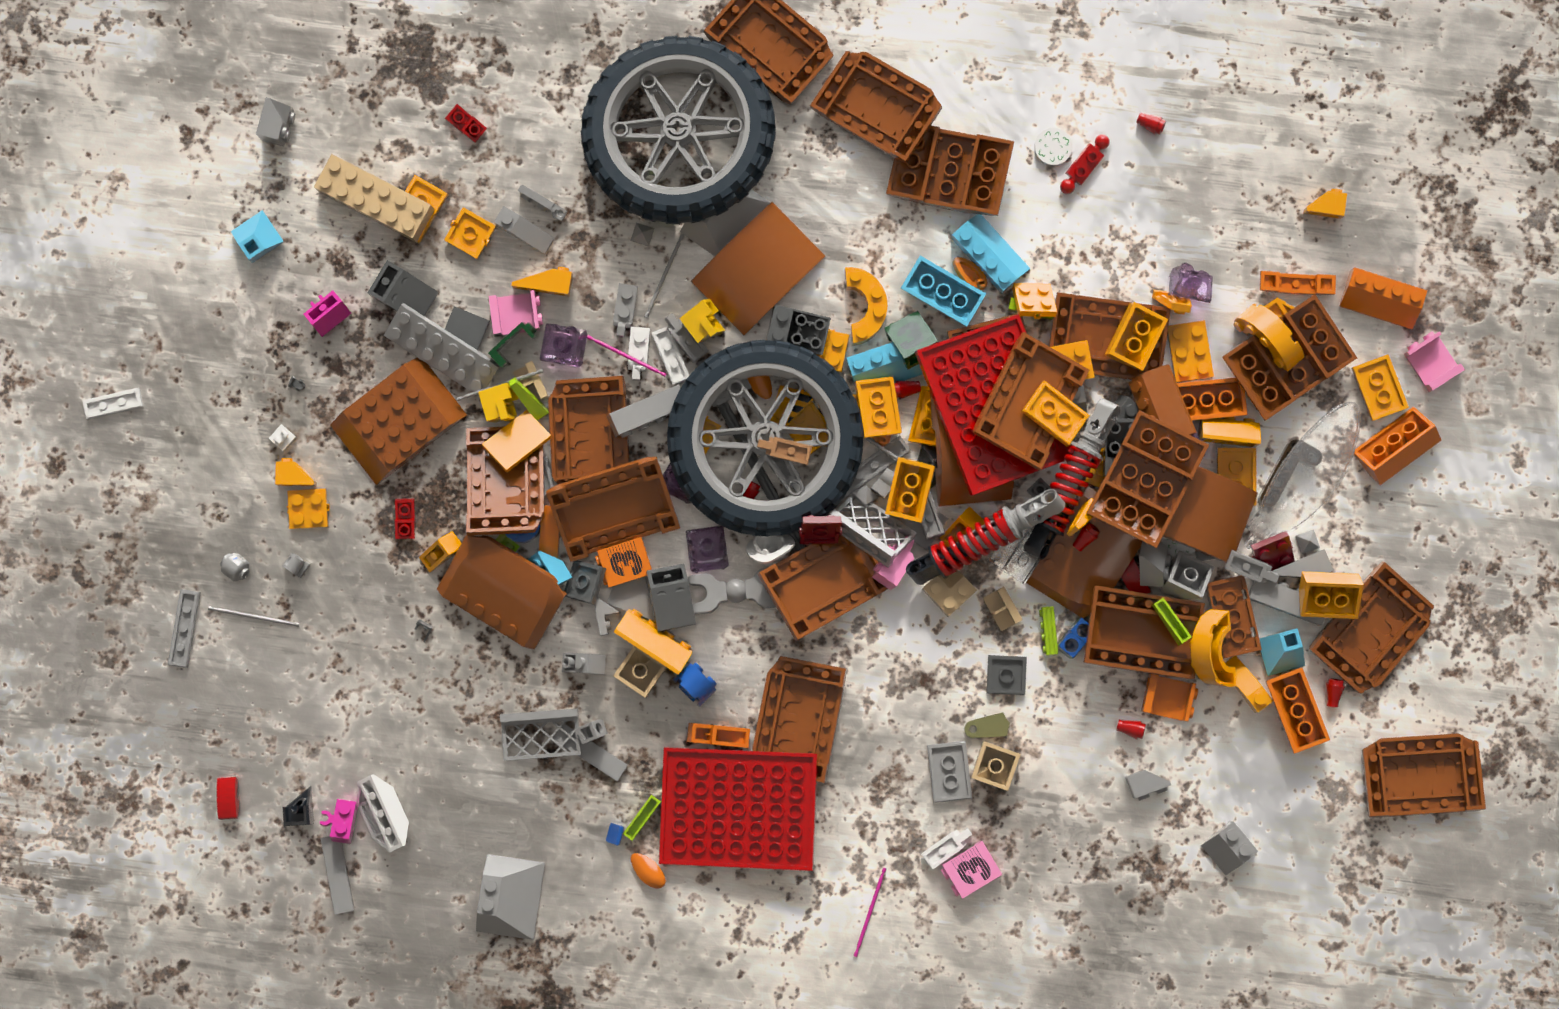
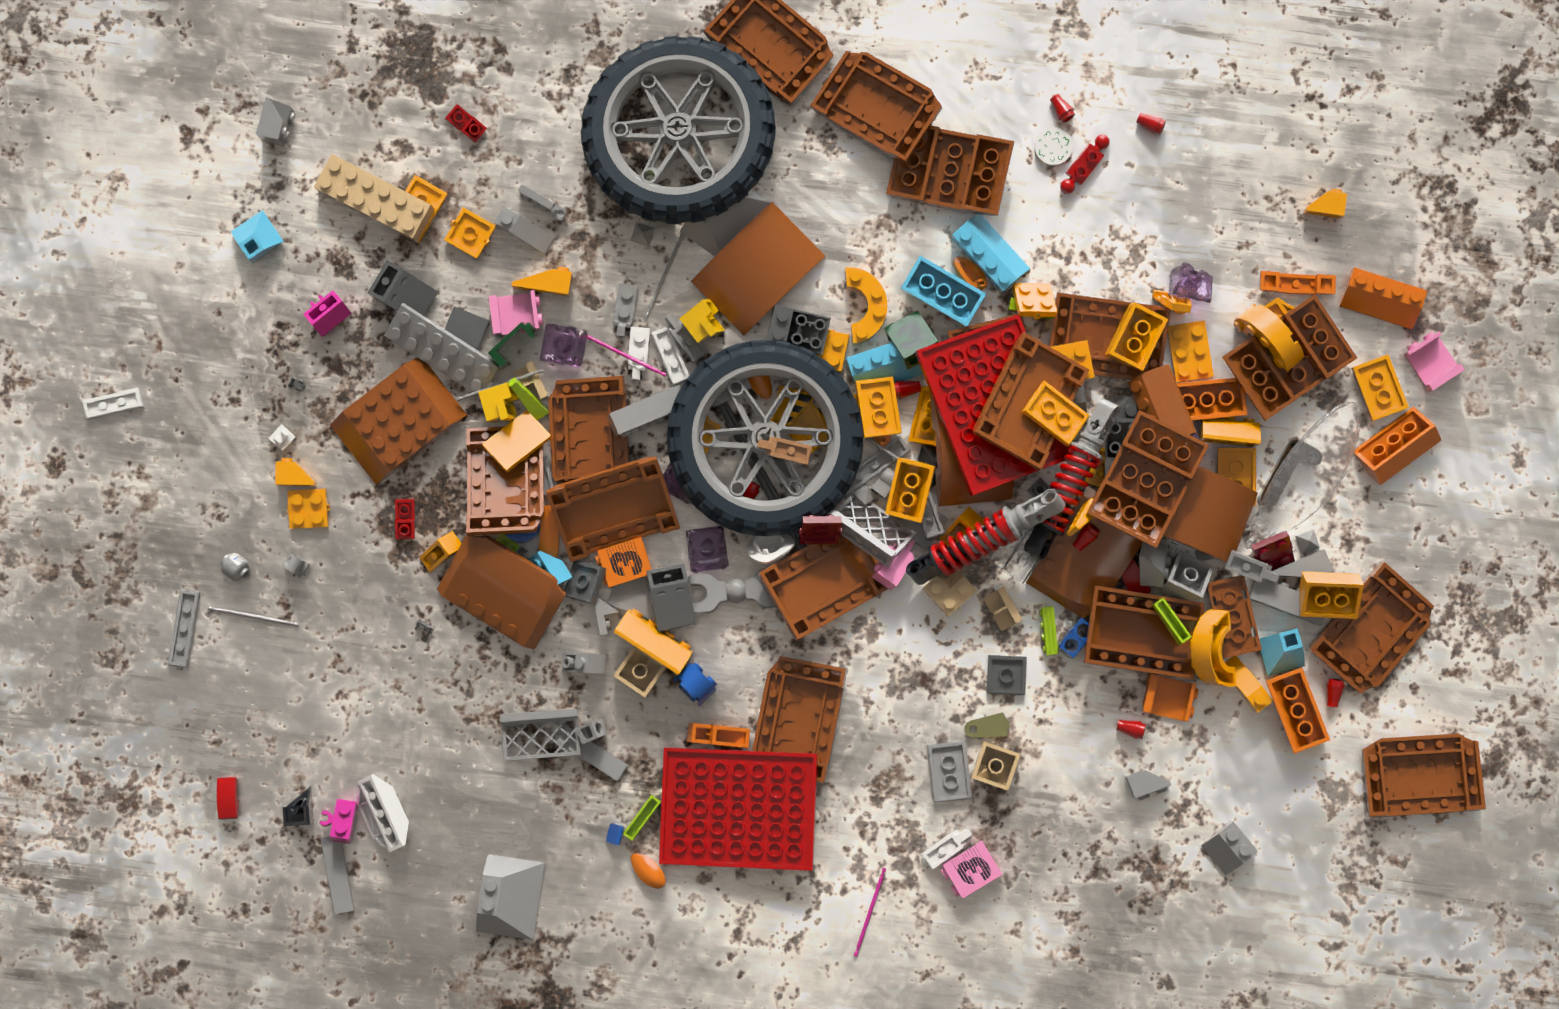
none -> red cone [1050,94,1075,123]

